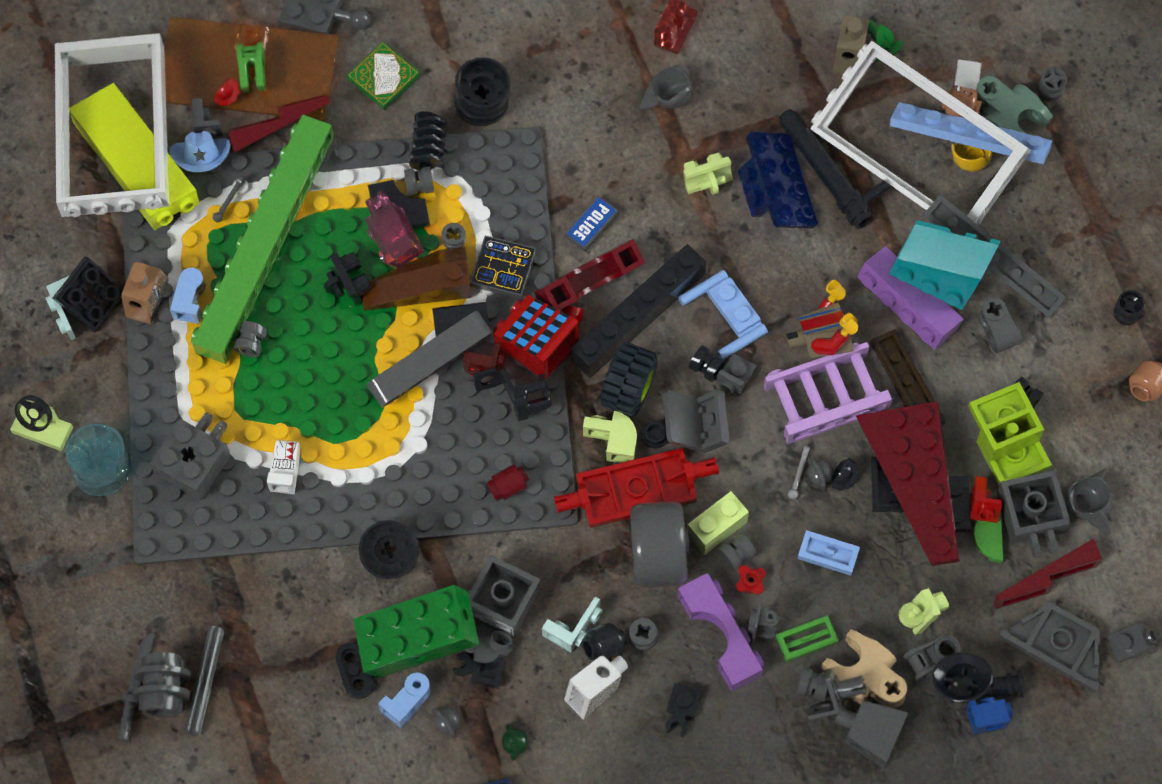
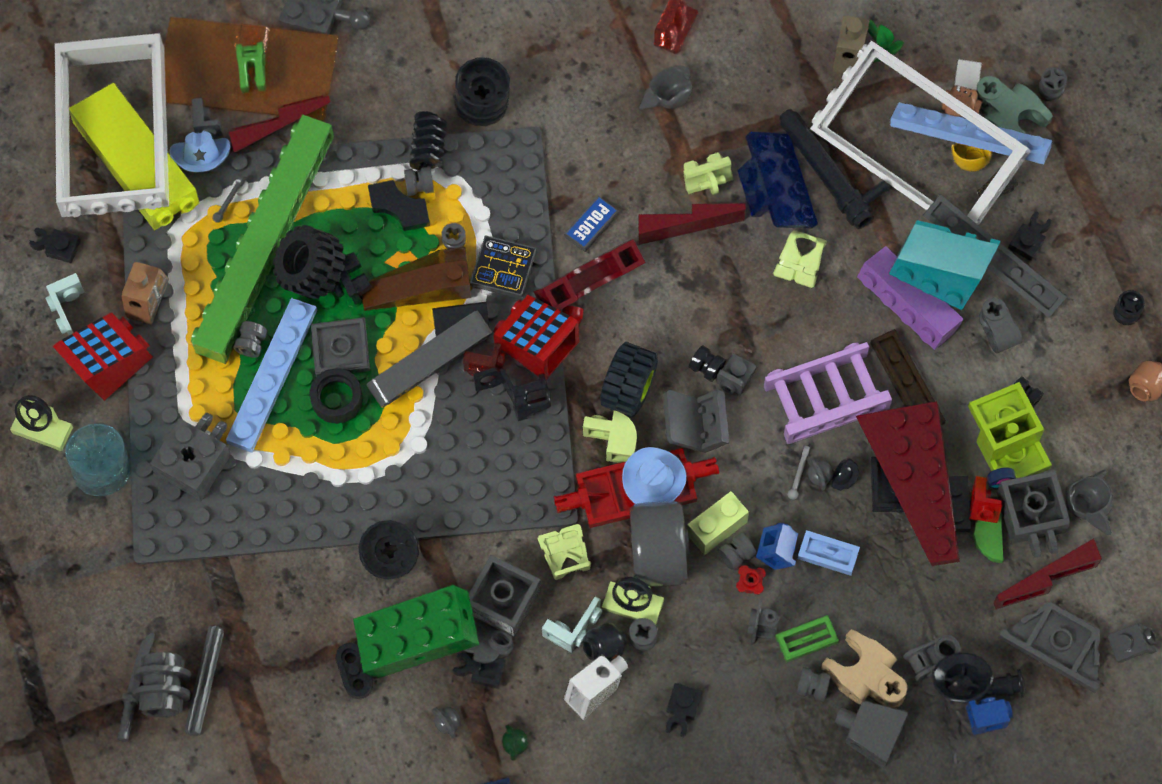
black tile [52,256,124,333] -> none
light blue leg [170,268,206,324] -> none
red piece [213,77,240,106] -> none
white leg [267,440,300,495] -> none
tile [346,41,421,111] -> none
clear pink brick [365,190,425,268] -> none
light blue leg [378,673,430,728] -> none
dark red brick [486,464,529,501] -> none
black brick [570,244,706,378] -> none
black plate [642,421,668,449] -> none
medium lavender arch [677,573,764,693] -> none
light blue plate [678,270,768,359] -> none
torso [786,279,858,358] -> none
dark grey bracket [807,668,867,720] -> none
yellowish green hips [898,588,949,635] -> none
none -> black plate [29,228,81,263]
none -> red slope [53,312,153,401]
none -> light blue plate [226,298,317,453]
none -> black tyre [273,225,345,299]
none -> black tyre [309,368,363,424]
none -> dark grey tile [311,317,371,377]
none -> yellowish green piece [538,524,591,580]
none -> piece [602,577,664,625]
none -> light blue hat [622,447,686,504]
none -> dark red slope [638,203,746,245]
none -> blue brick [756,523,798,570]
none -> yellowish green piece [773,230,827,288]
none -> dark blue tile [987,467,1016,489]
none -> black plate [1008,212,1051,261]

